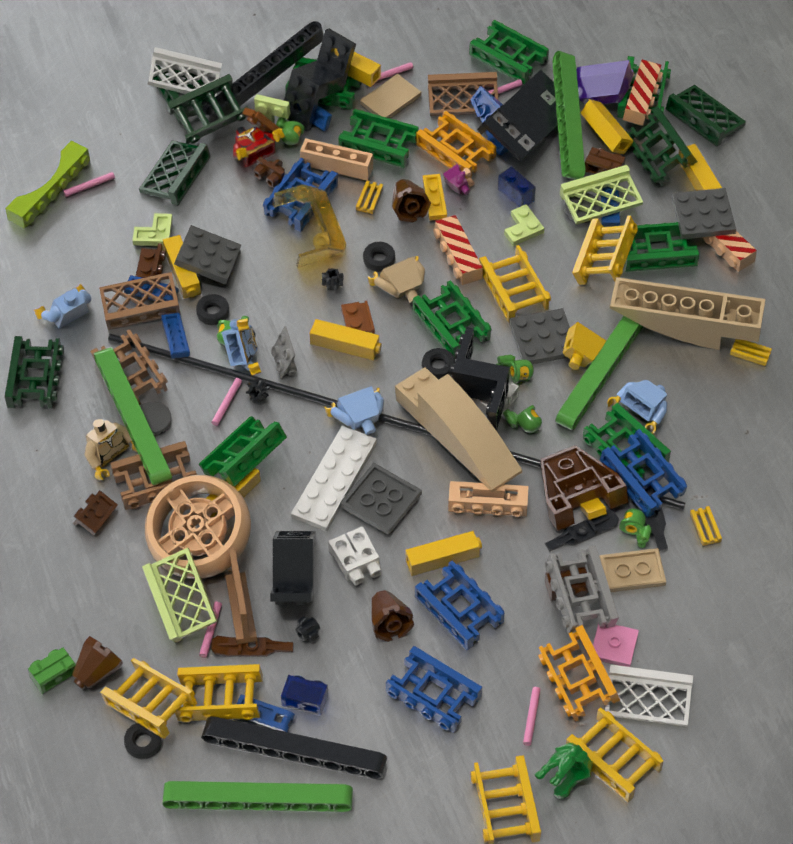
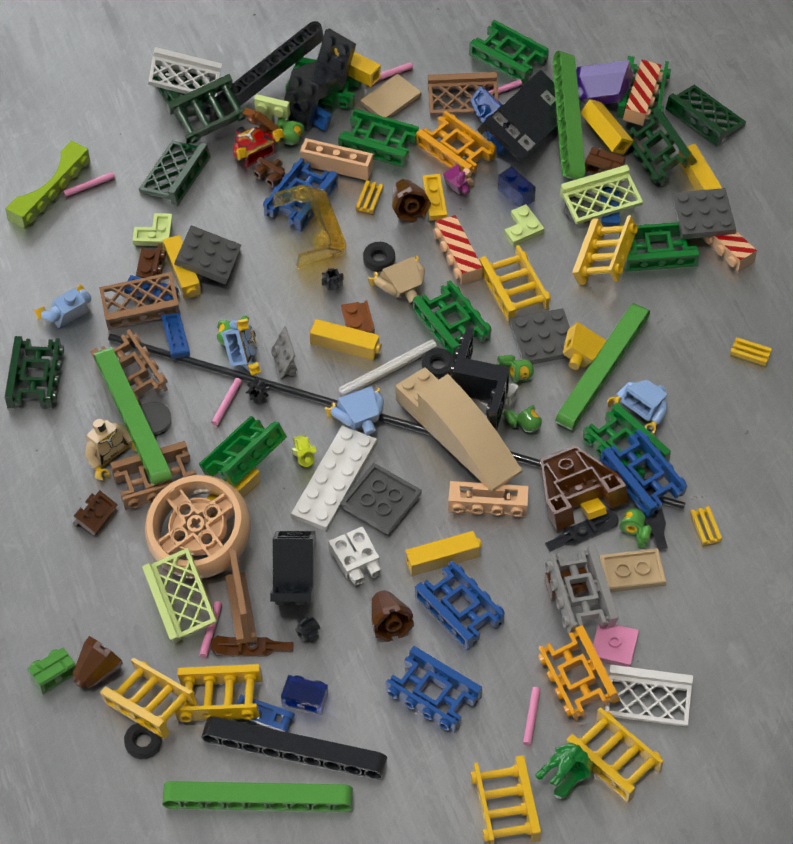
black tyre [196,294,229,325] -> none
tan slope [610,277,766,350] -> none
none -> neon yellow hips [291,435,317,467]
none -> white axle [339,340,437,397]

